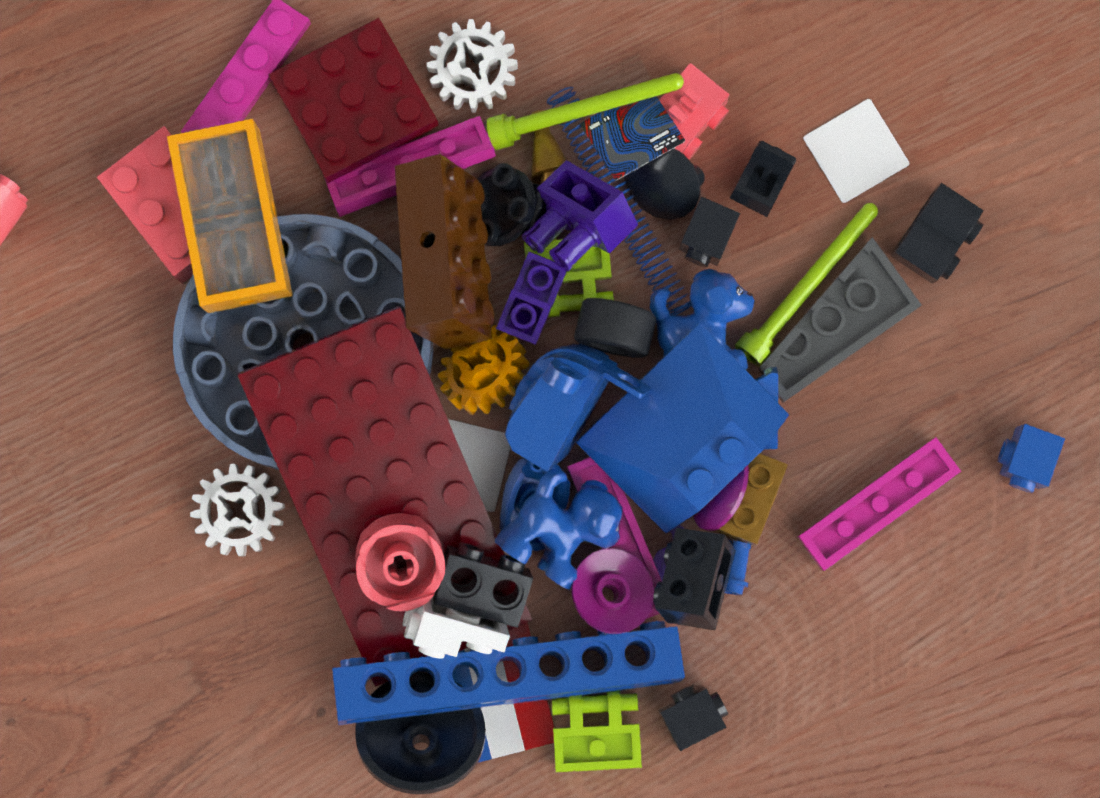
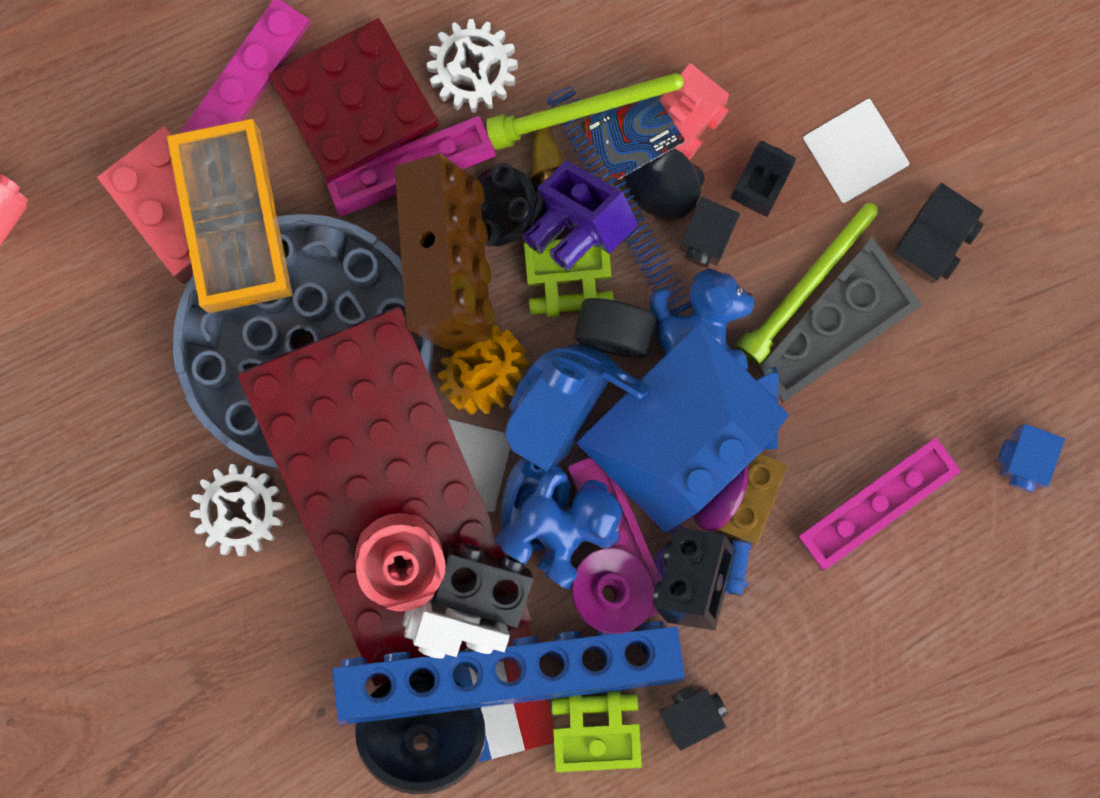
dark purple slope [496,252,567,345] -> none

